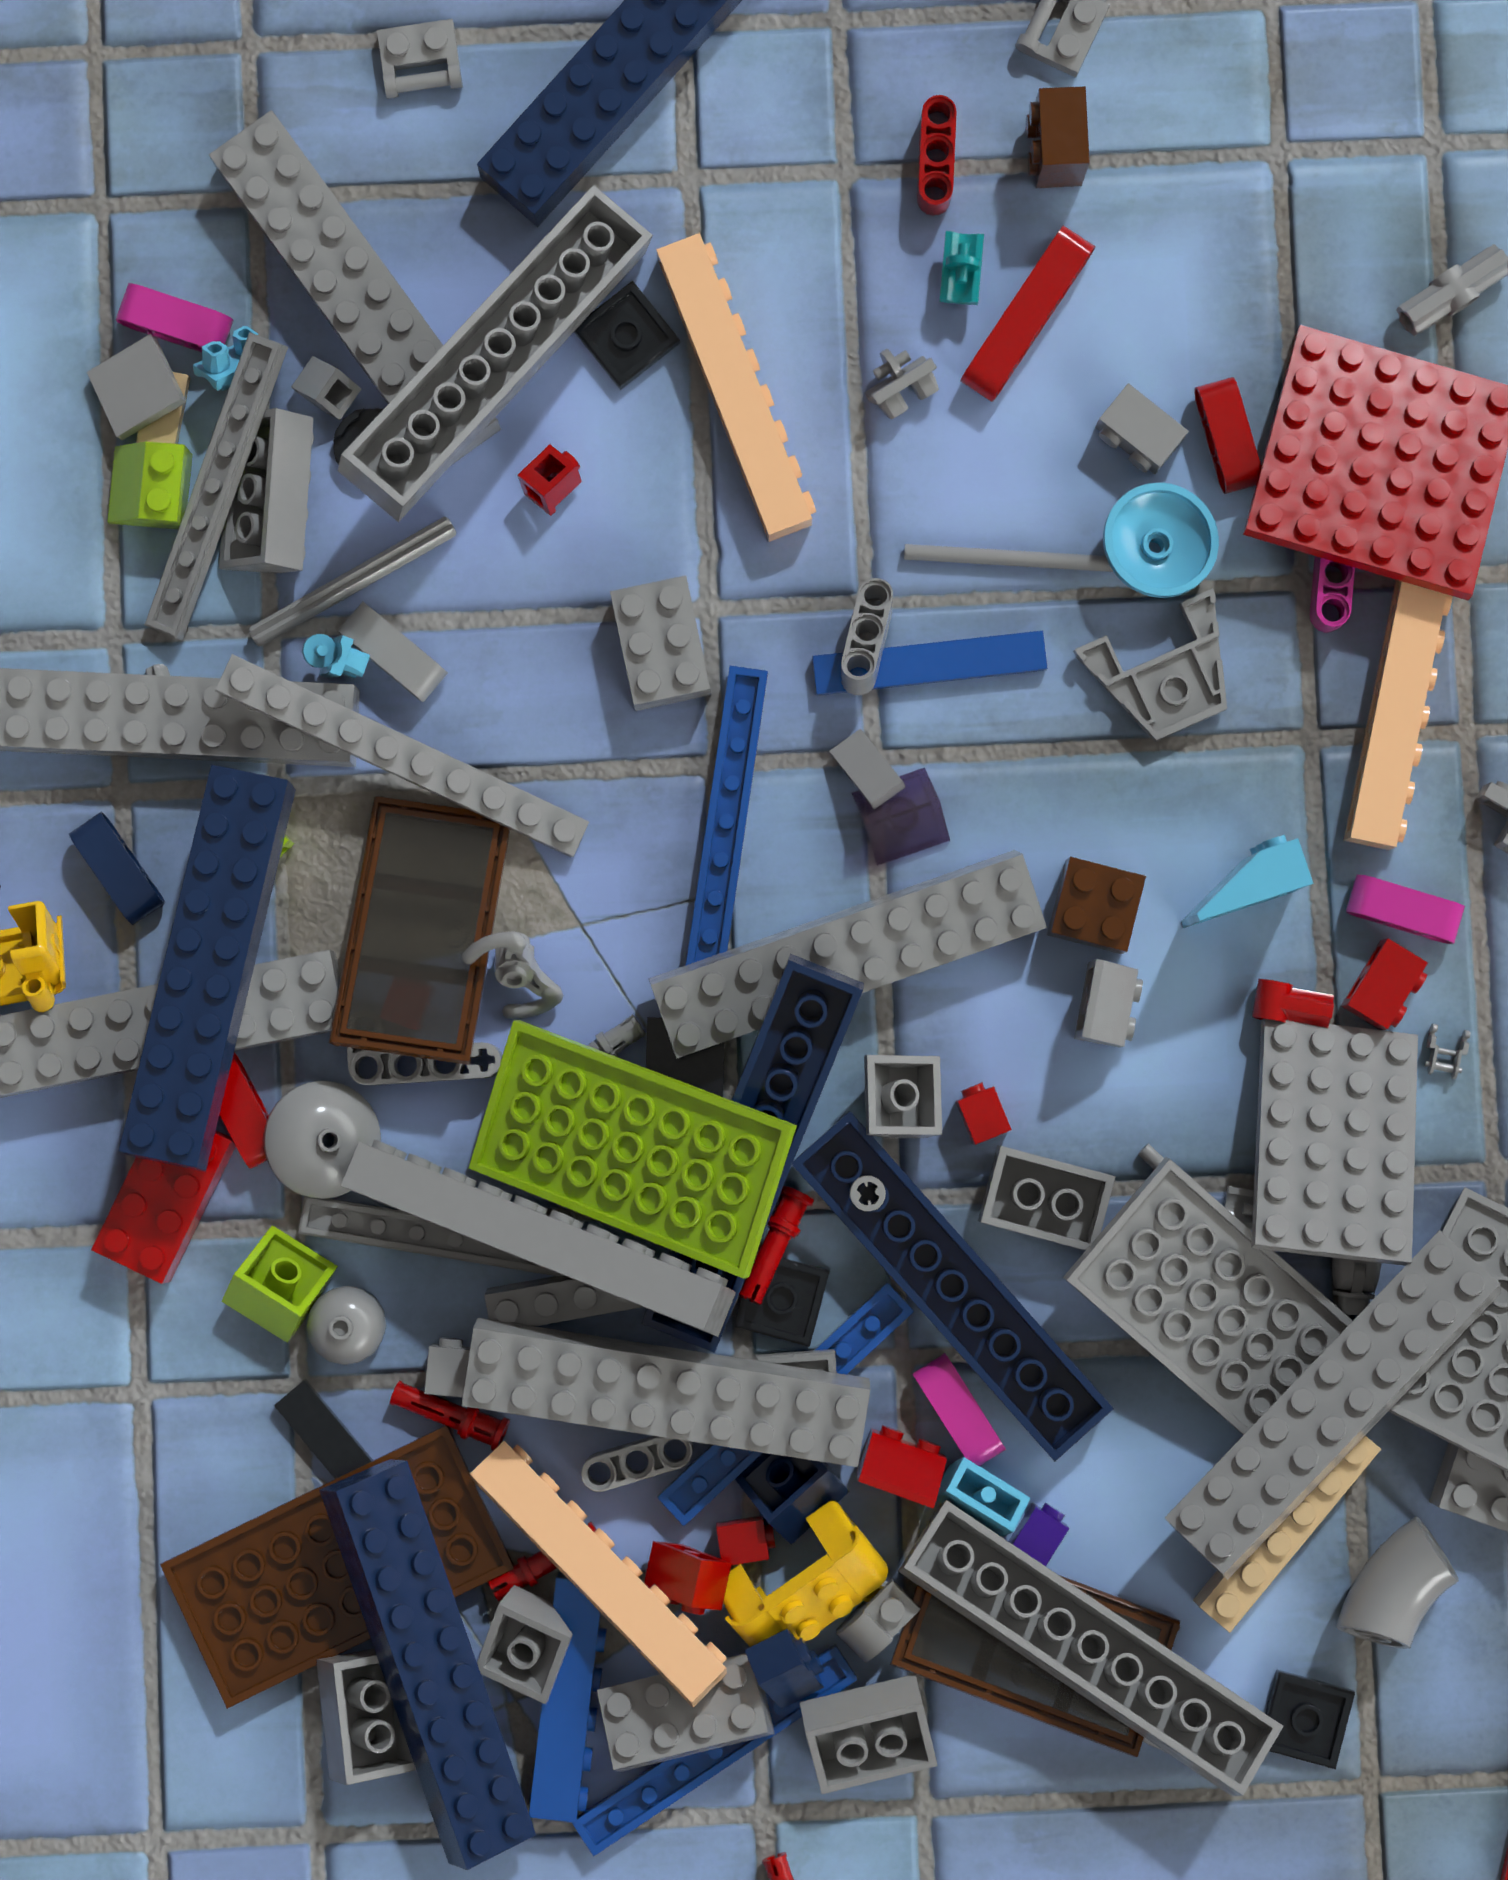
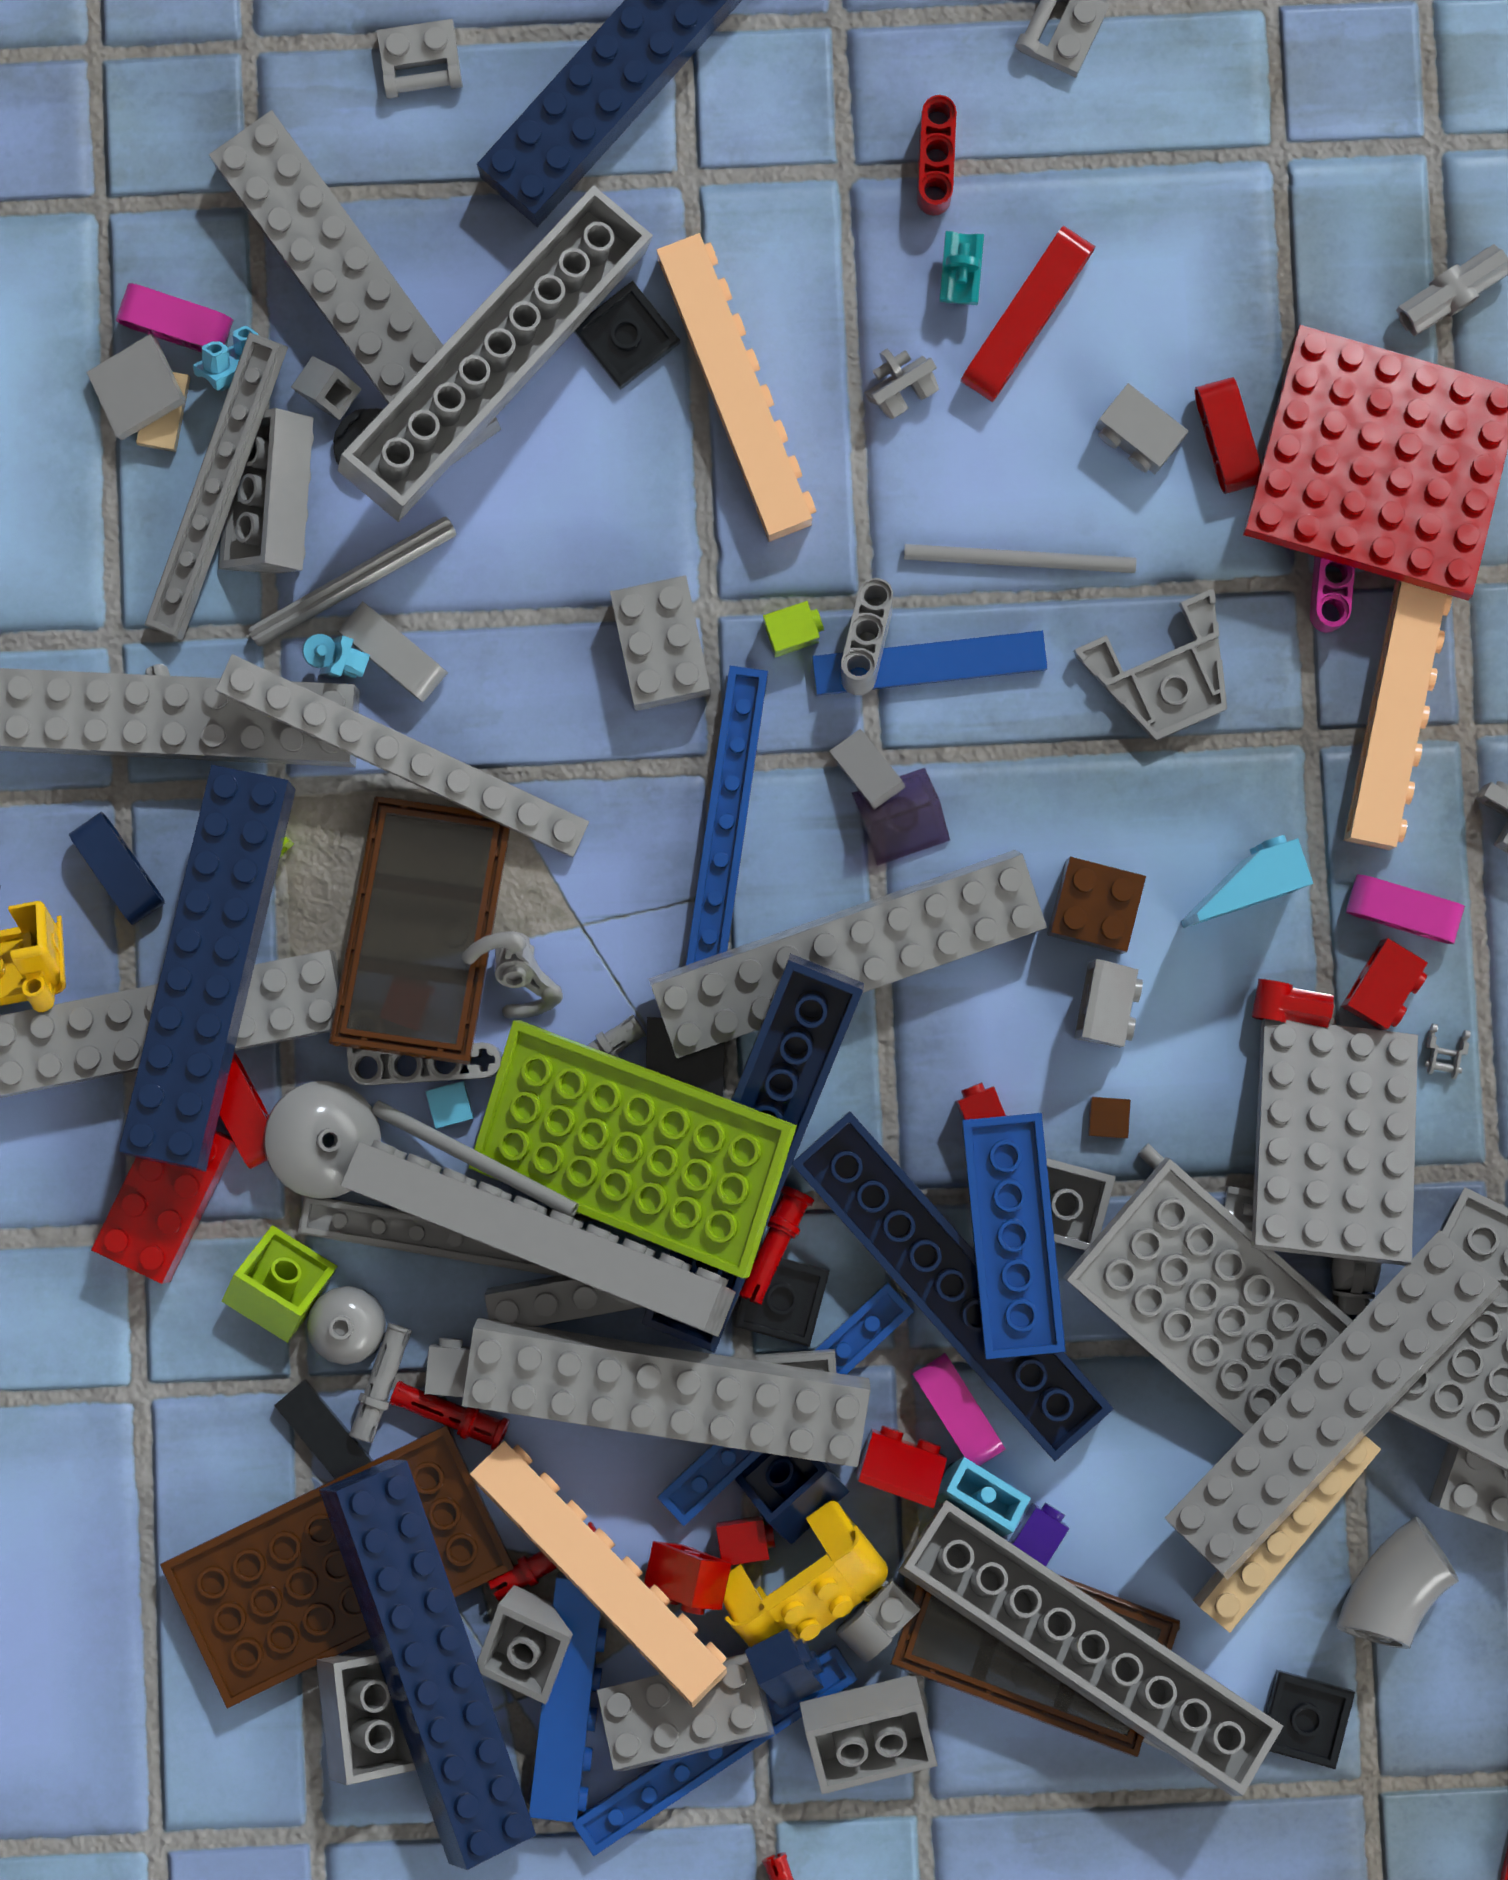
lime slope [107,441,193,530] -> none
red brick [517,444,582,516] -> none
light grey beam [581,1436,693,1492] -> none
light grey bush [850,1176,886,1211] -> none
light grey slope [864,1055,942,1138] -> none
reddish brown brick [1026,86,1090,188] -> none
medium azure dish [1103,483,1219,598] -> none
none -> light grey pin [349,1323,412,1443]
none -> light grey piece [372,1101,579,1217]
none -> medium azure tile [426,1081,474,1129]
none -> lime brick [763,601,824,658]
none -> blue plate [962,1113,1066,1359]
none -> reddish brown tile [1088,1097,1131,1139]

